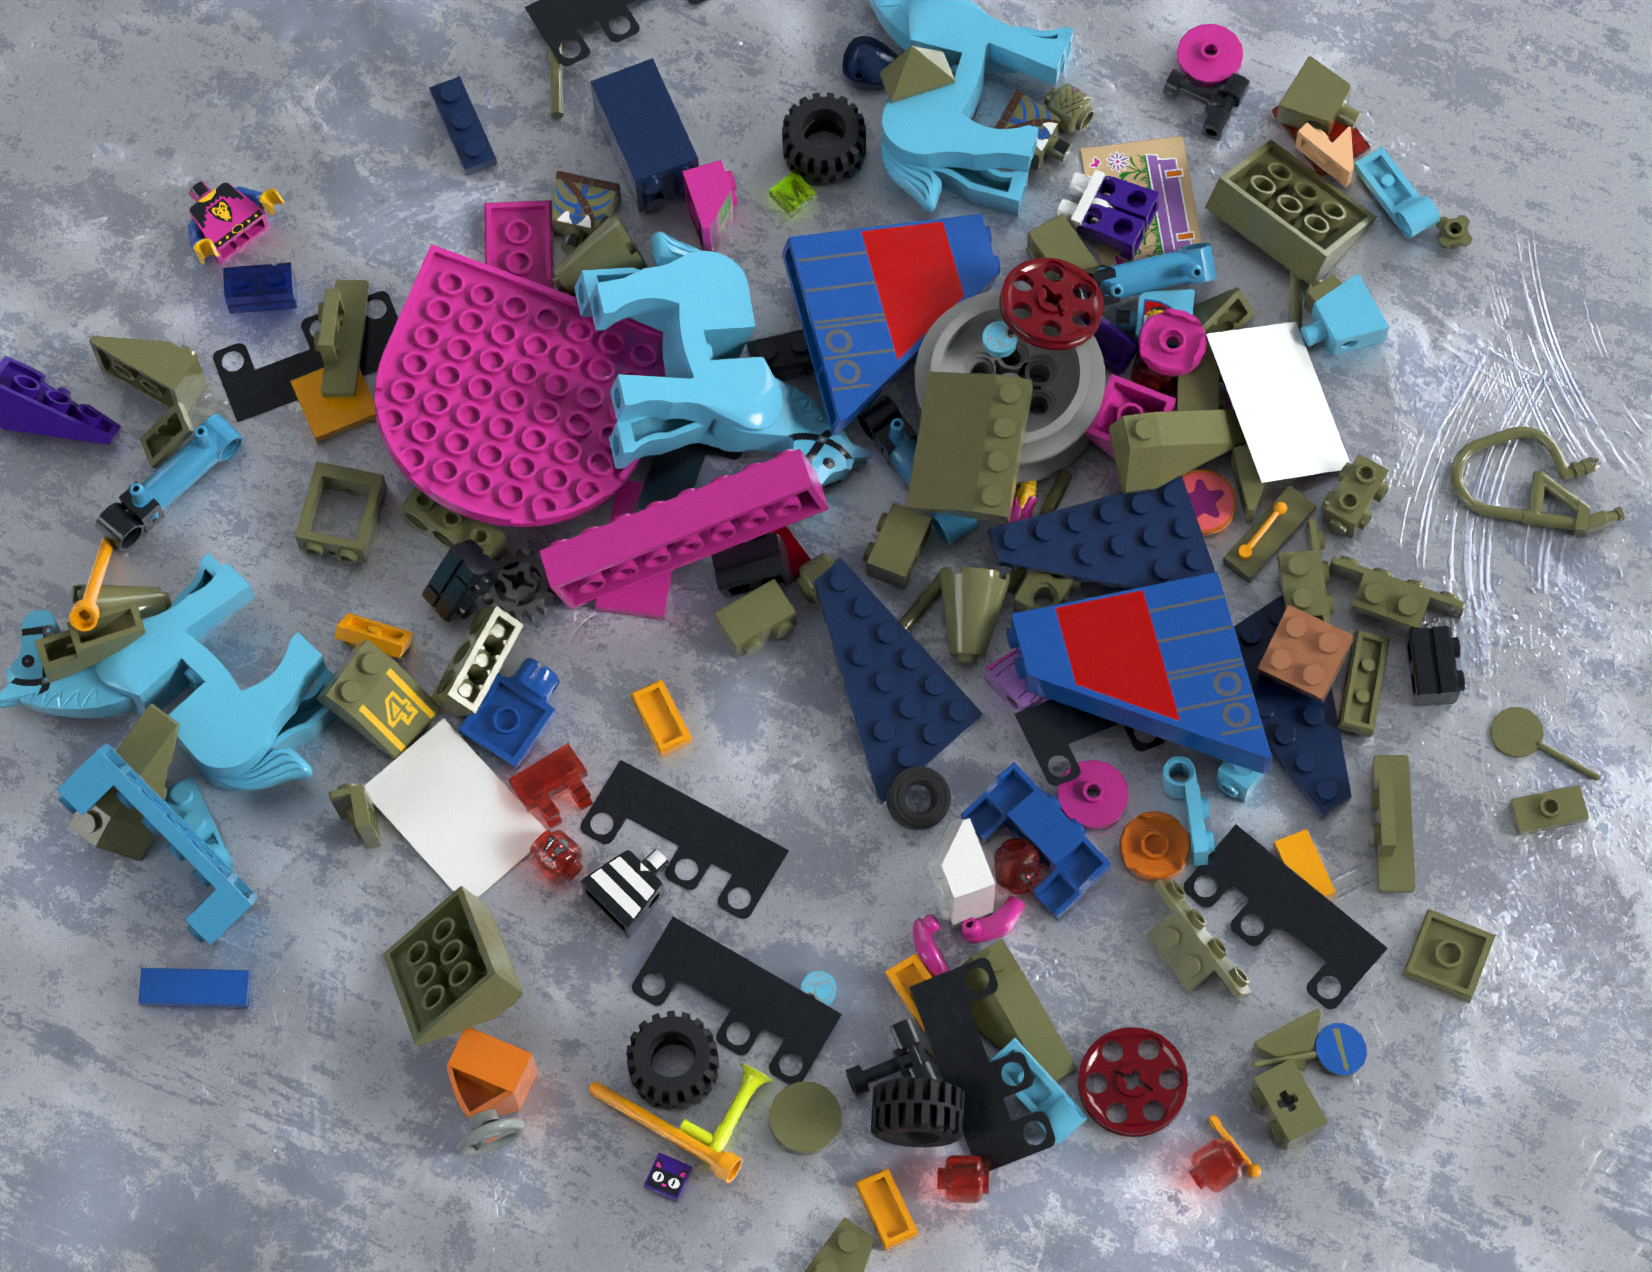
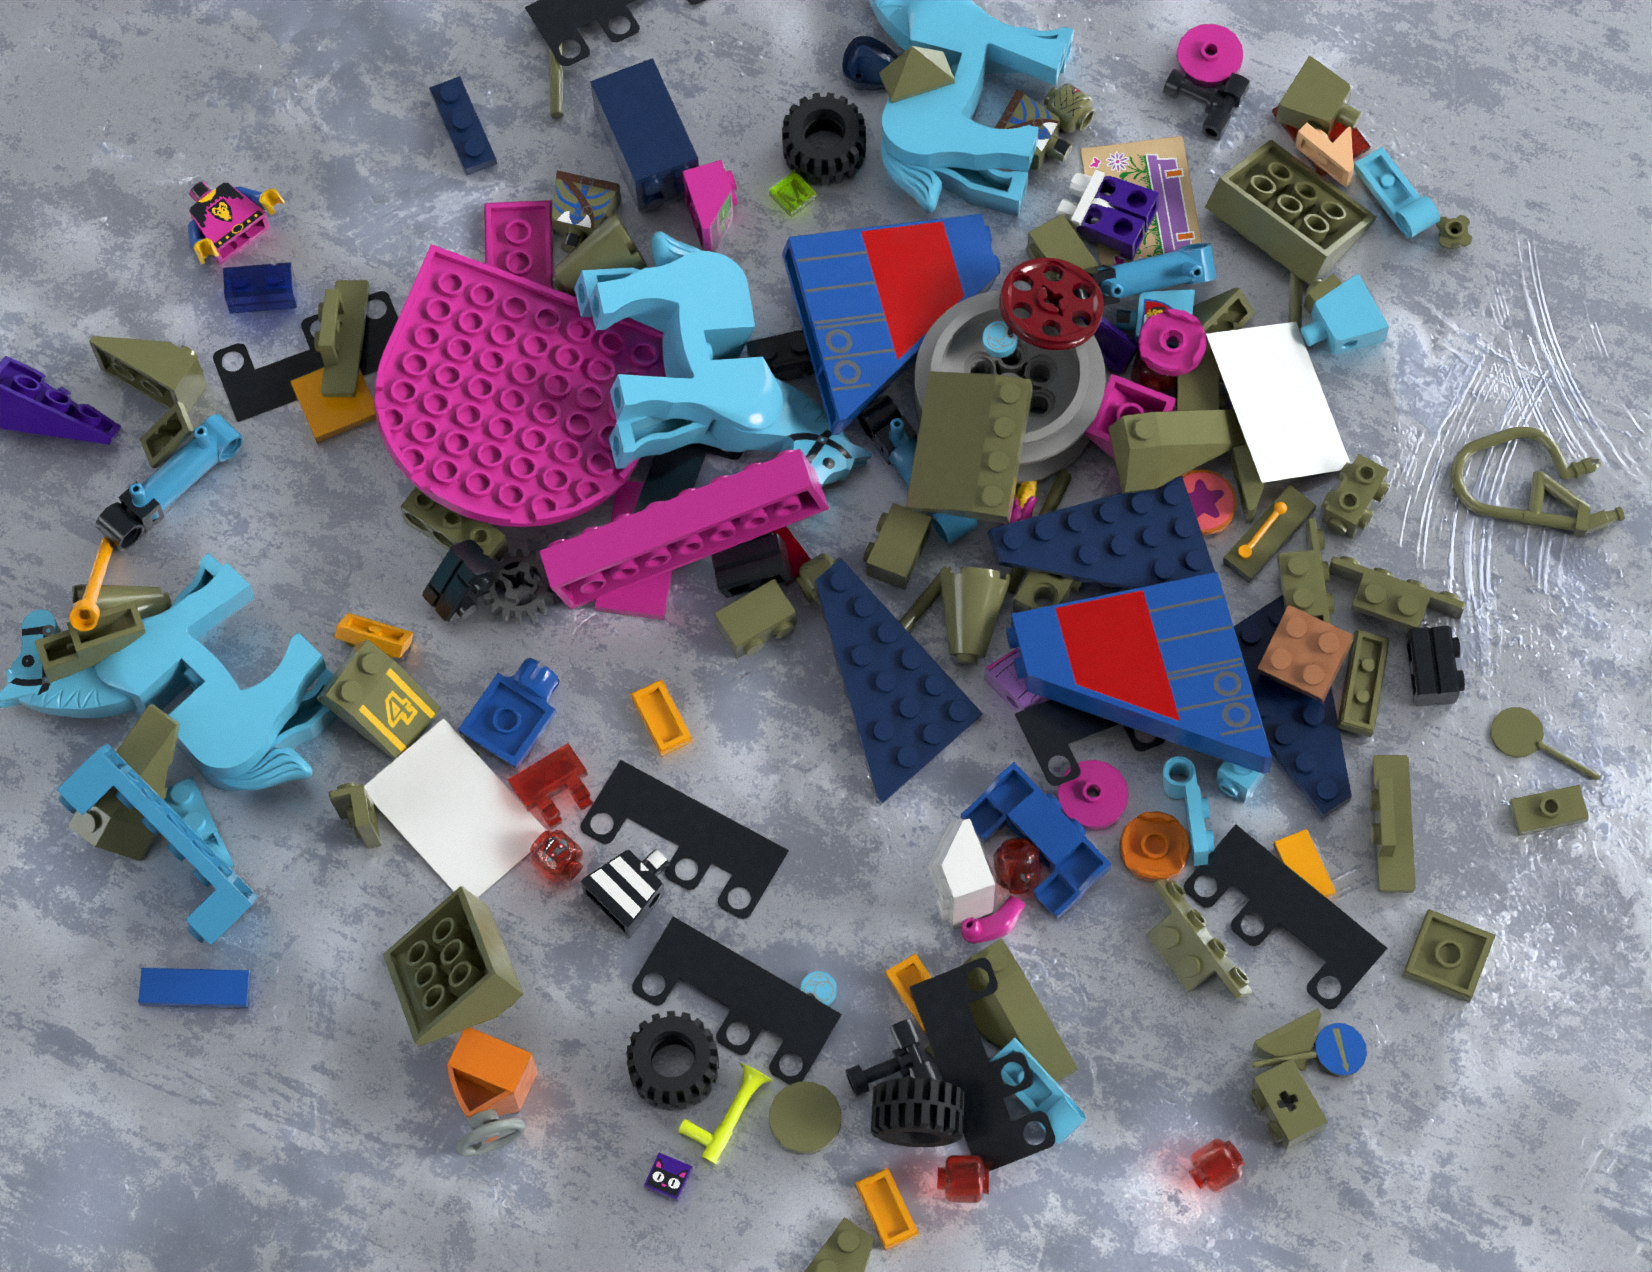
olive window [295,461,387,564] -> none
olive brick [430,606,524,717] -> none
light orange piece [589,1081,743,1184] -> none
black tyre [886,766,951,831] -> none
dark pink arm [913,914,950,977] -> none
dark red wedge [1078,1027,1188,1137] -> none
light orange hinge [1207,1114,1261,1178] -> none

